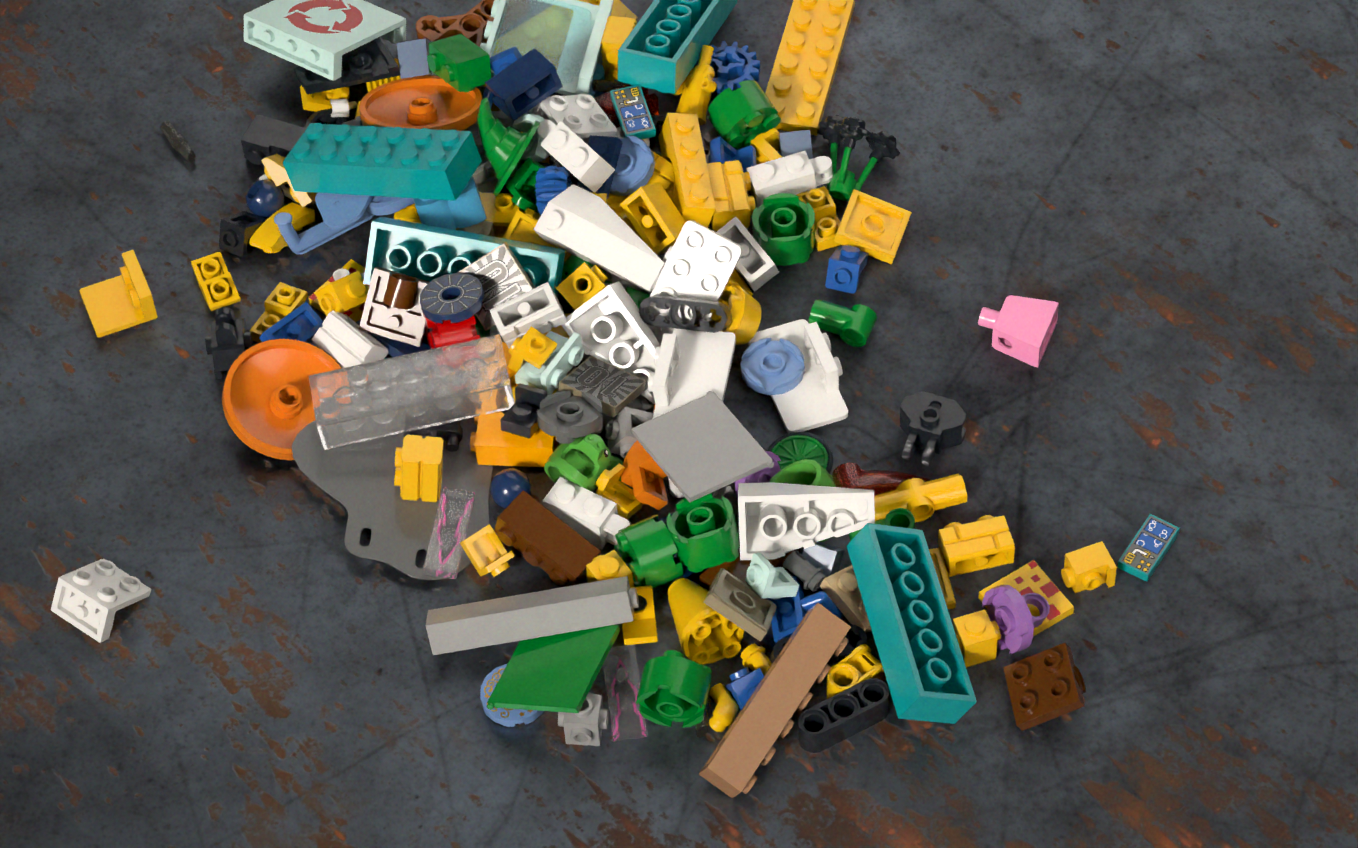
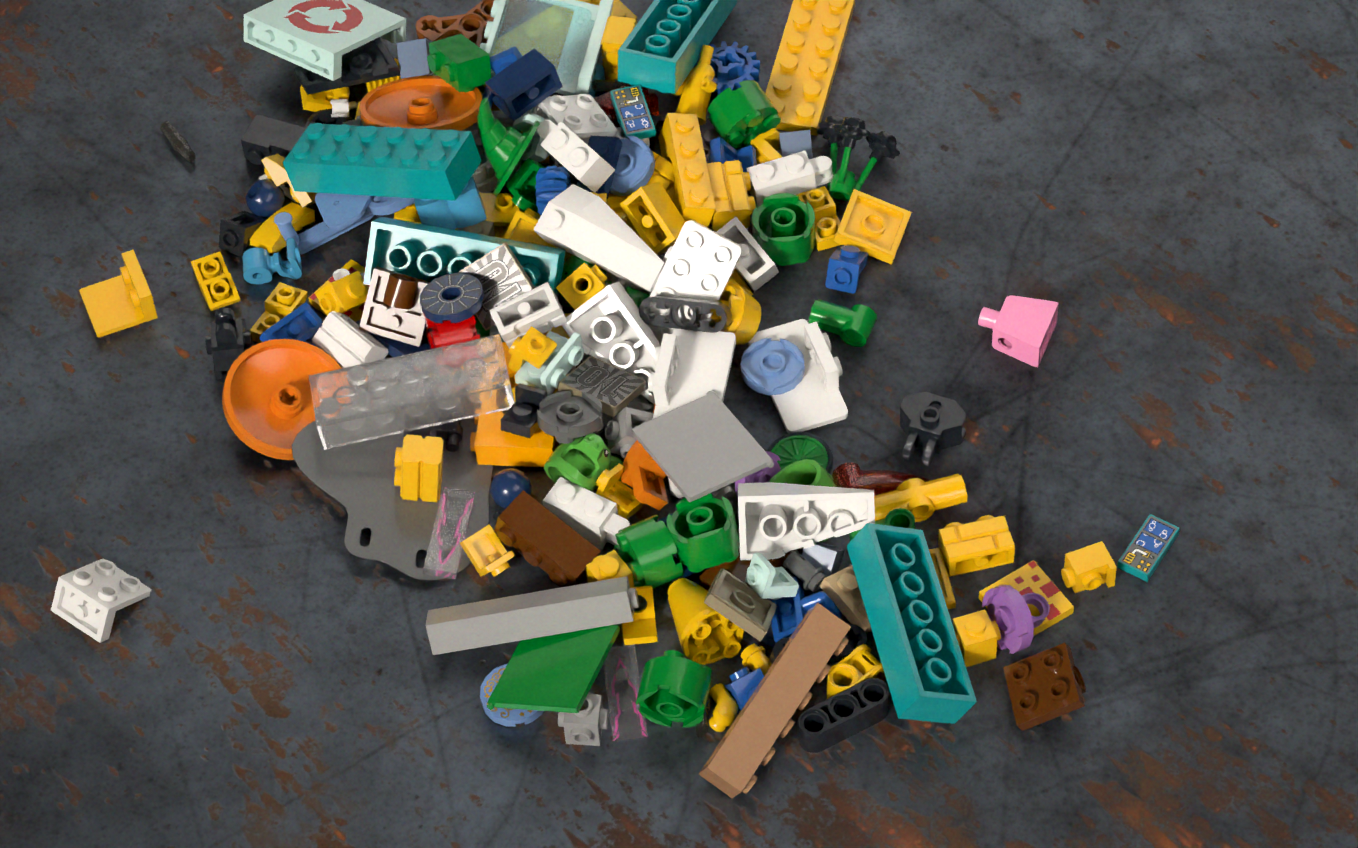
none -> dark azure leg [242,238,302,285]

